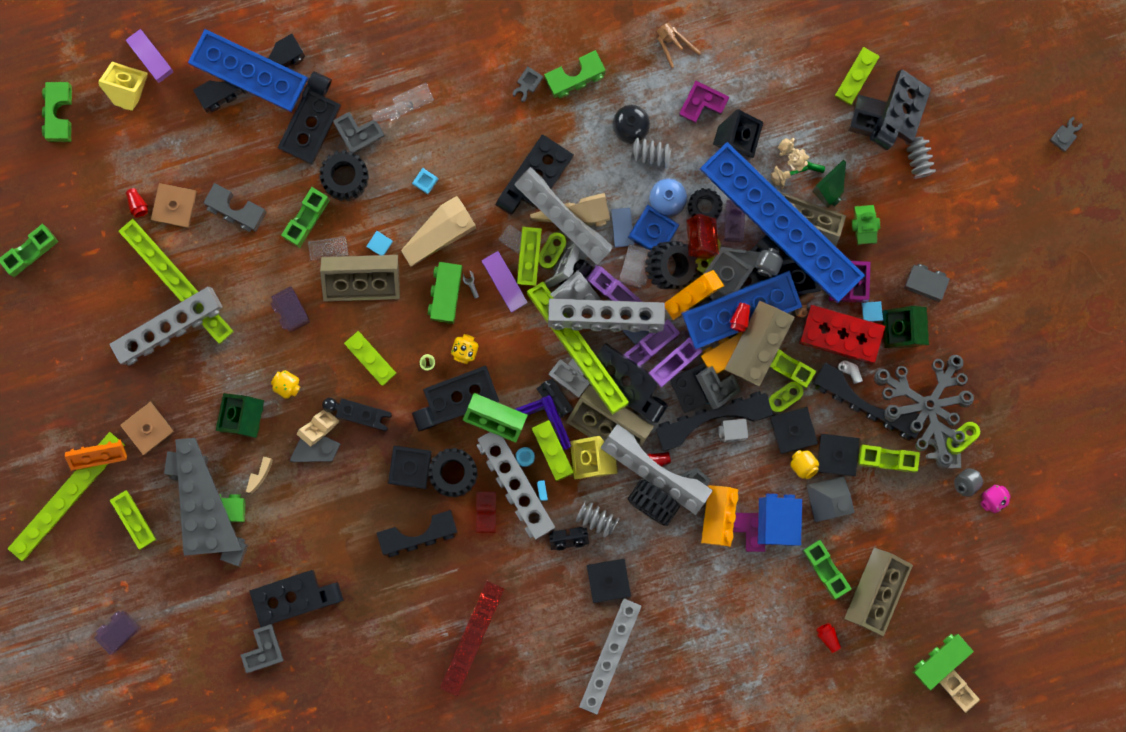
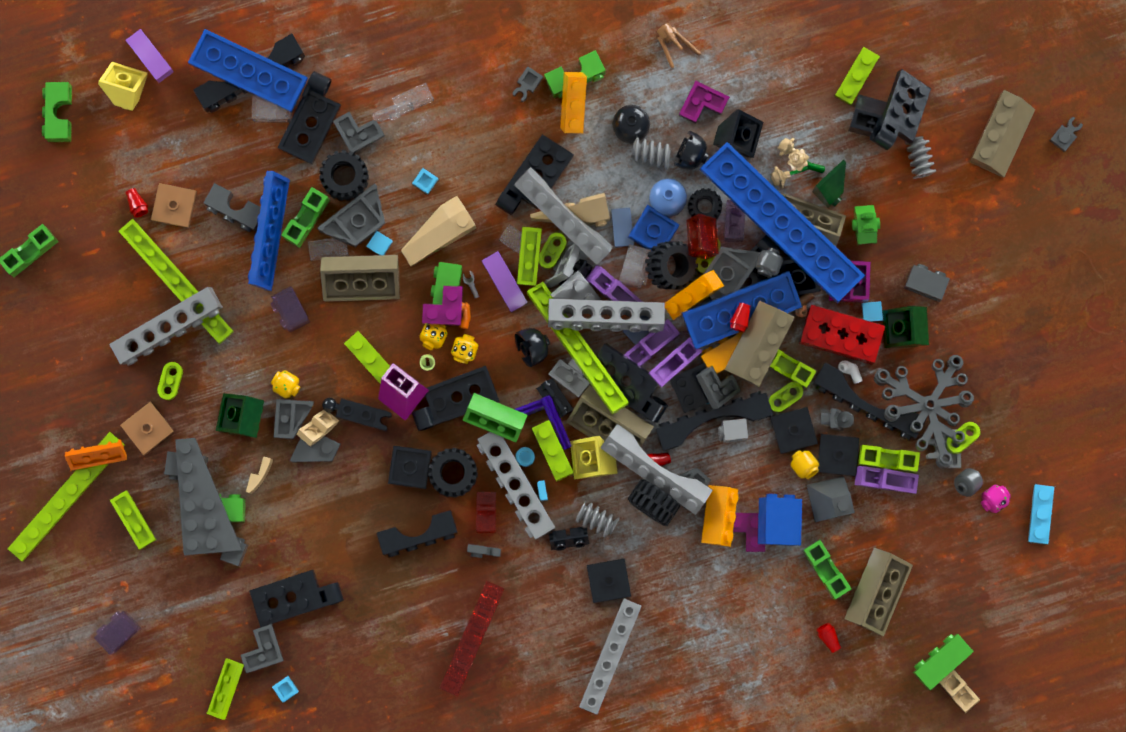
none -> lime plate [158,362,183,400]
none -> lime plate [207,658,244,720]
none -> blue plate [248,171,290,291]
none -> clear brick [252,96,292,123]
none -> medium azure tile [272,676,299,703]
none -> dark grey wing [274,399,314,439]
none -> dark grey wing [318,183,385,248]
none -> magenta slope [378,363,428,421]
none -> yellow head [419,324,448,350]
none -> magenta plate [422,286,463,326]
none -> orange arm [459,302,471,329]
none -> dark grey plate [467,544,501,558]
none -> black cylinder [514,328,550,367]
none -> light orange brick [560,72,587,133]
none -> black cylinder [674,131,709,170]
none -> dark grey hips [821,409,854,431]
none -> medium lavender slope [854,466,919,494]
none -> dark tan slope [969,90,1035,178]
none -> medium azure plate [1028,484,1054,544]

